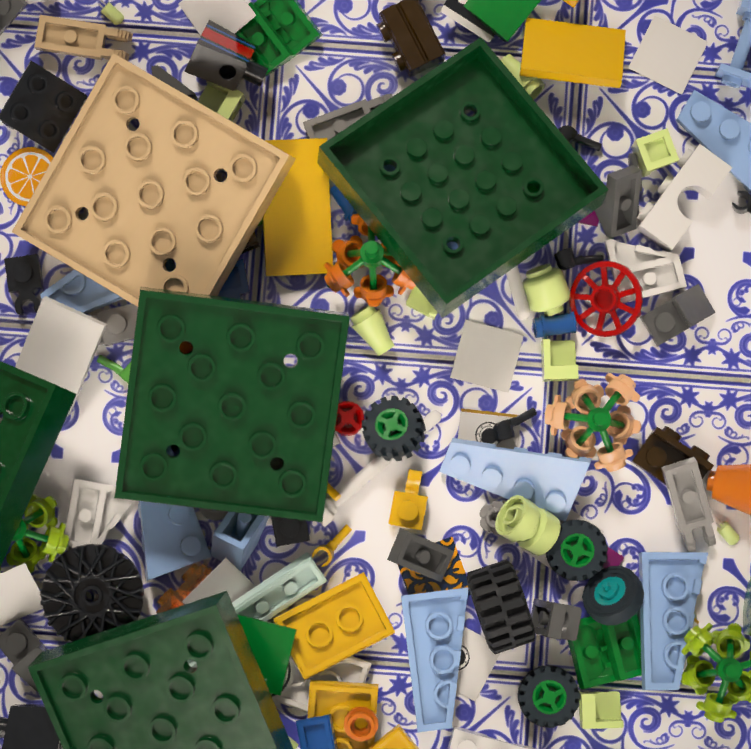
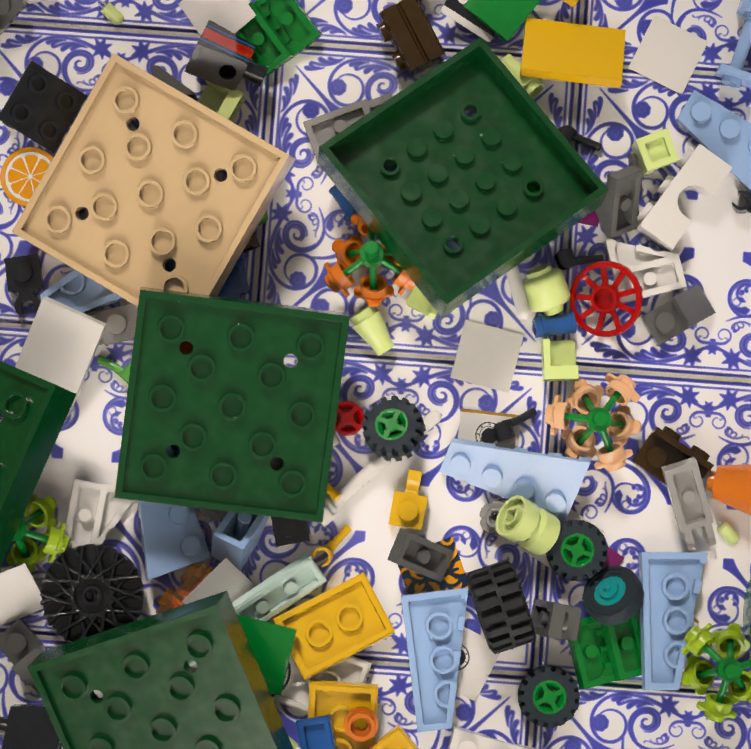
tan hinge [34,15,133,61] -> none
yellow tile [263,138,333,276] -> none
yellowish green panel [579,691,624,729] -> none

